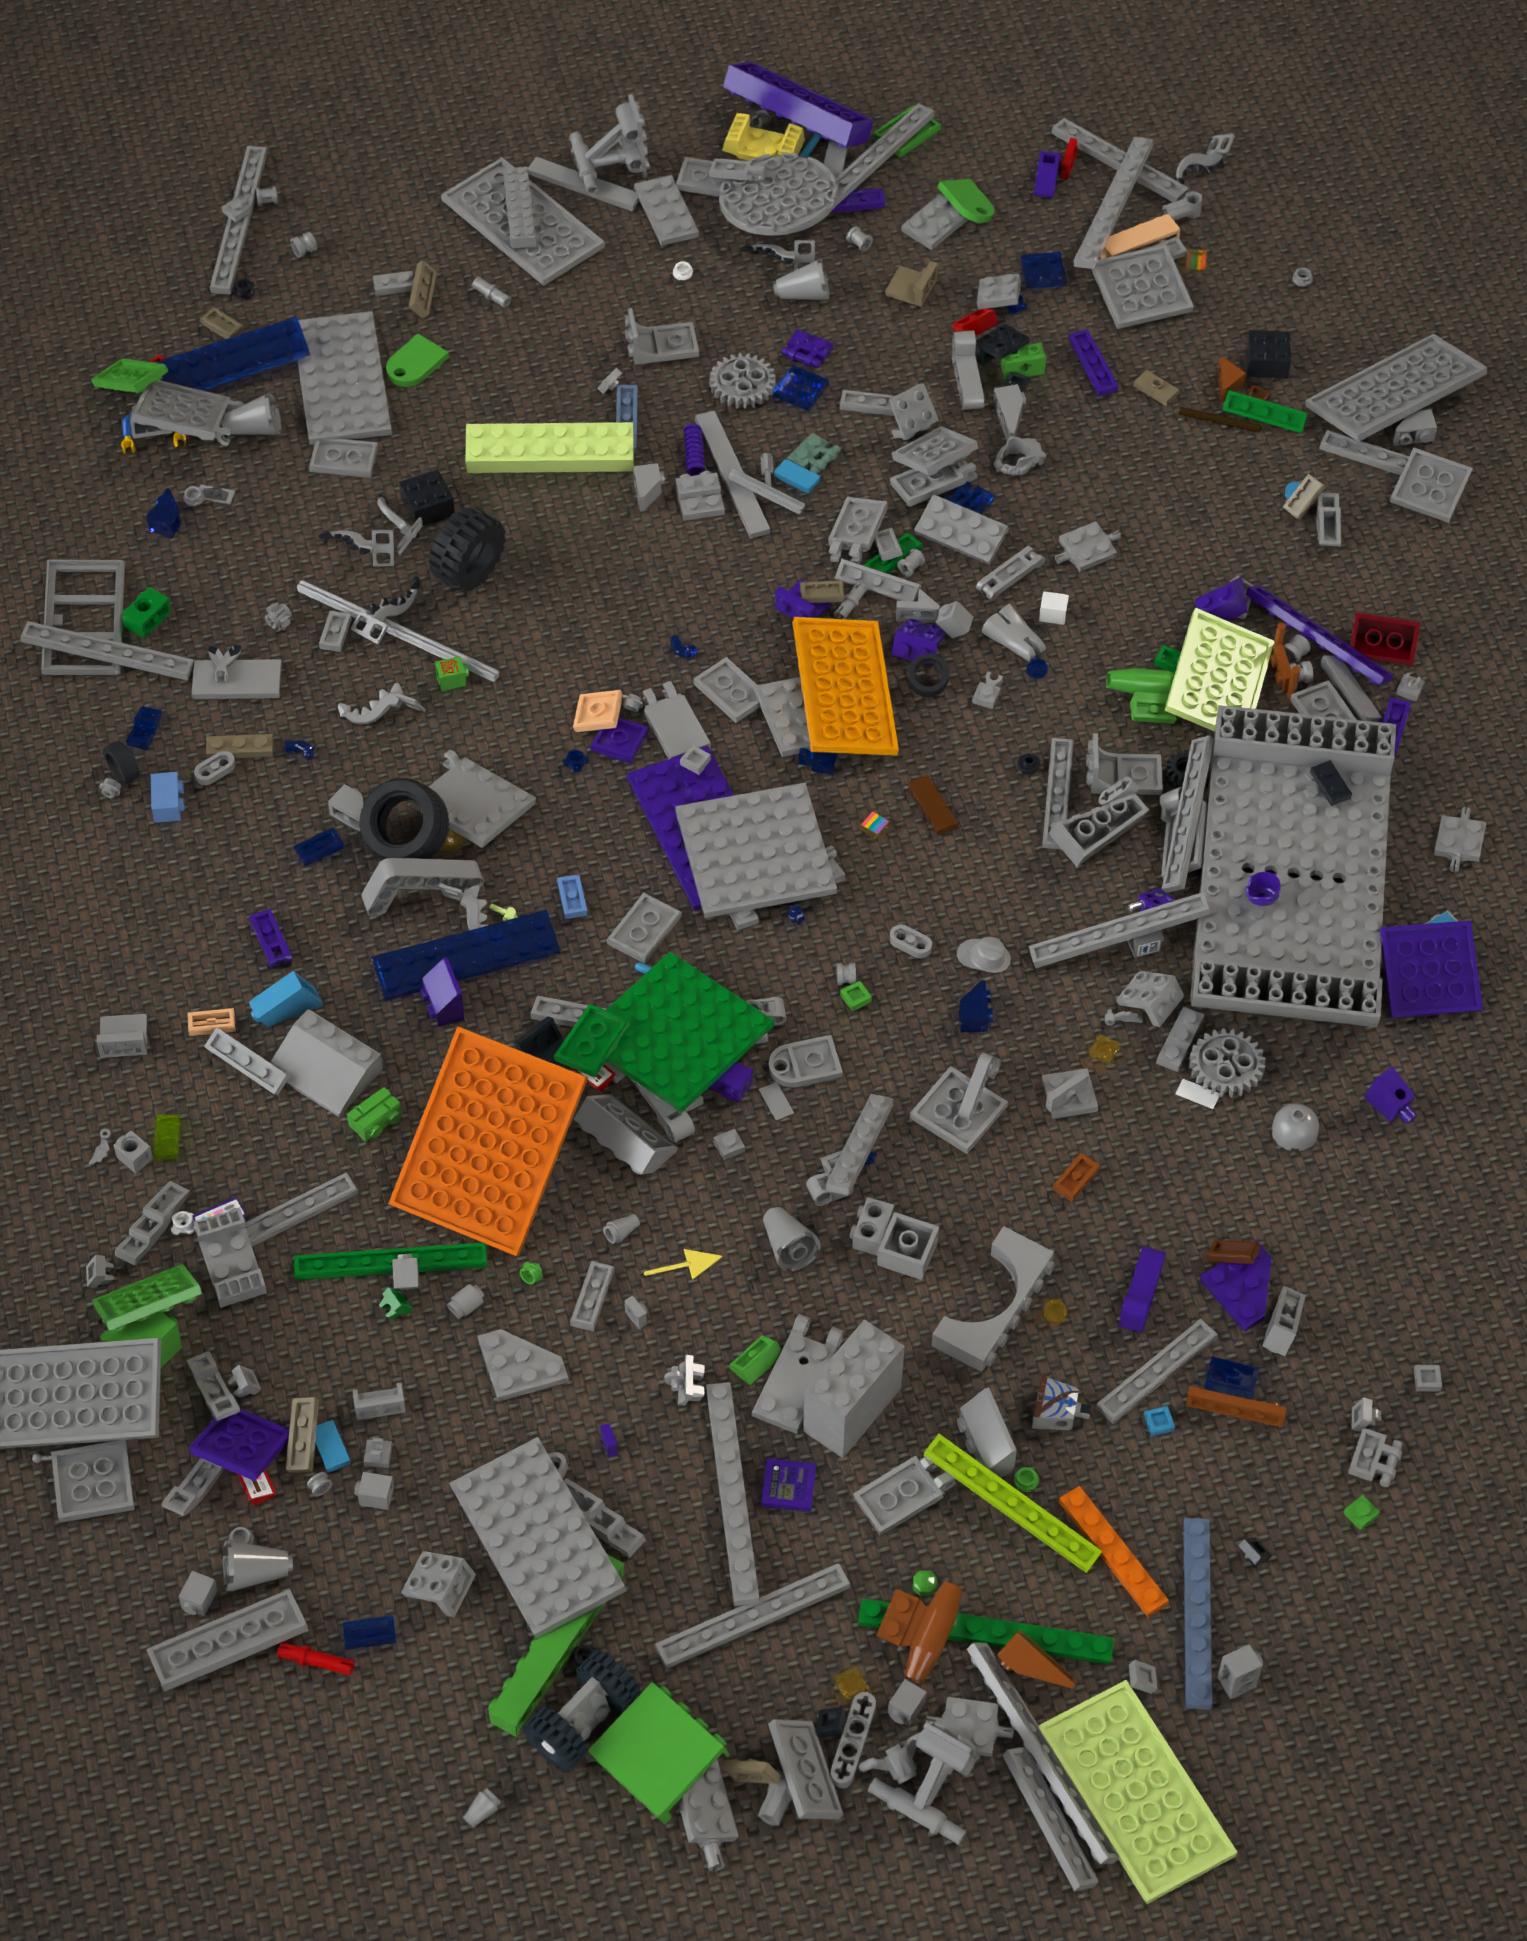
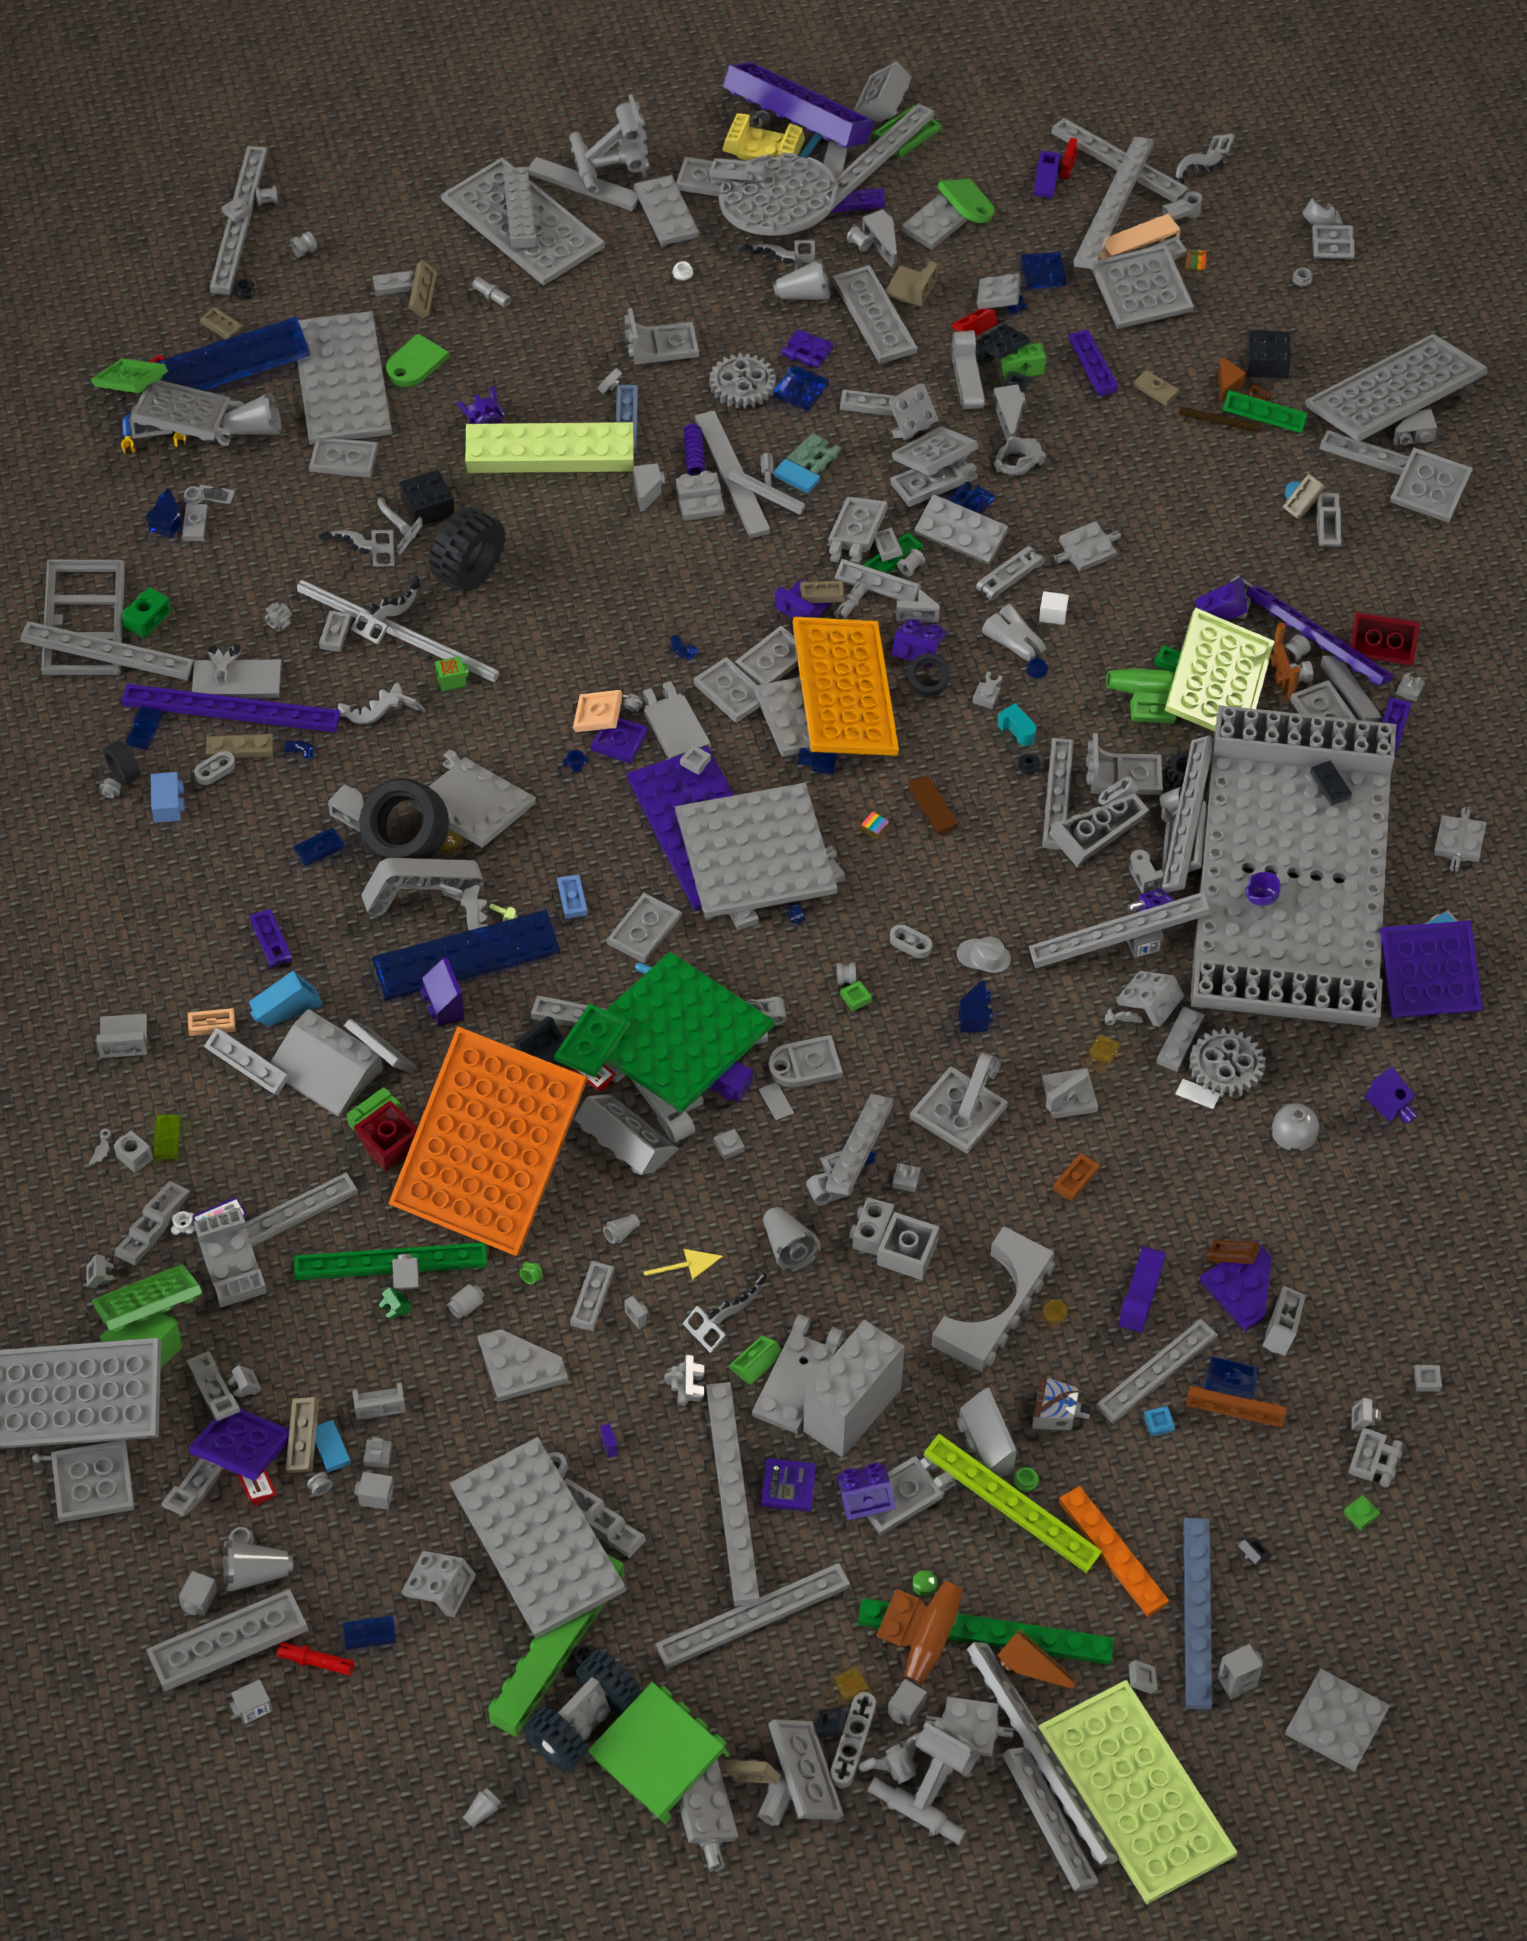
light grey brick [936,601,973,639] -> none
none -> dark purple plate [122,684,341,733]
none -> light grey plate [182,504,208,541]
none -> light grey brick [230,1680,273,1725]
none -> light grey tile [344,1020,417,1074]
none -> dark red slope [354,1100,418,1171]
none -> dark purple hat [457,385,505,424]
none -> light grey piece [682,1272,767,1353]
none -> light grey plate [735,626,798,685]
none -> light grey plate [833,265,917,364]
none -> dark purple bracket [836,1463,896,1521]
none -> light grey slope [853,61,912,122]
none -> light grey slope [862,209,897,269]
none -> light grey tile [892,1163,921,1192]
none -> teal leg [997,703,1036,746]
none -> light grey leg [1129,850,1164,894]
none -> light grey plate [1285,1668,1390,1772]
none -> light grey hair [1303,198,1343,225]
none -> light grey slope [1312,225,1354,259]

